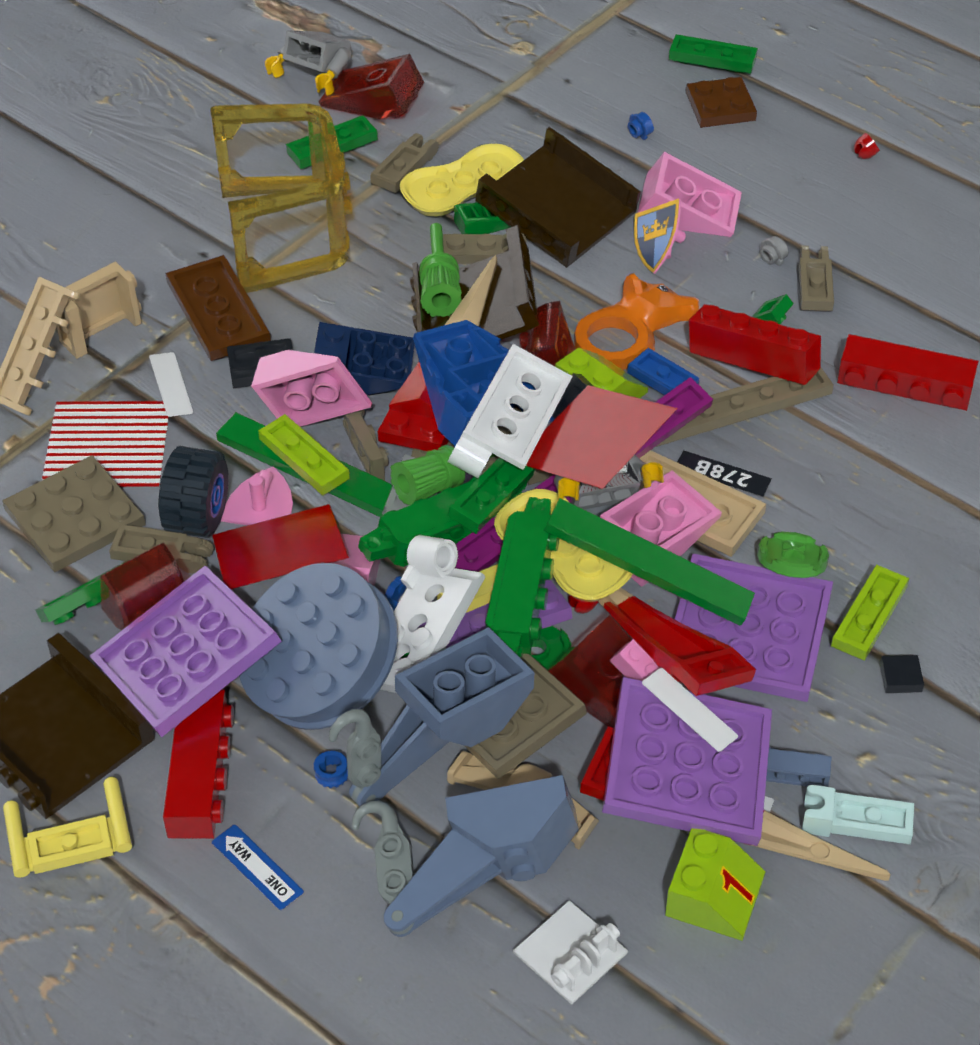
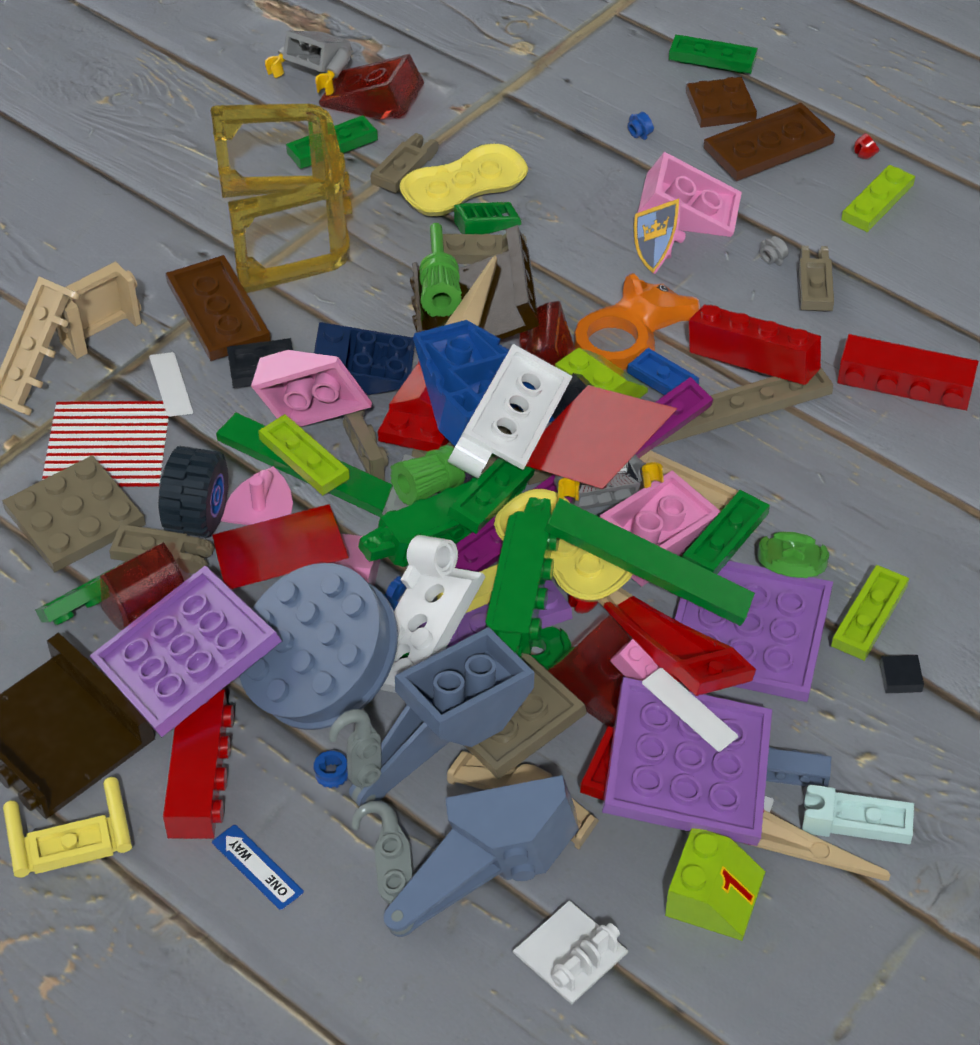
dark brown panel [475,126,641,268] -> none
black sticker [677,450,772,497] -> none
green plate [752,294,794,324] -> none
none -> green plate [683,490,770,574]
none -> reddish brown plate [704,103,835,181]
none -> lime plate [841,164,915,232]

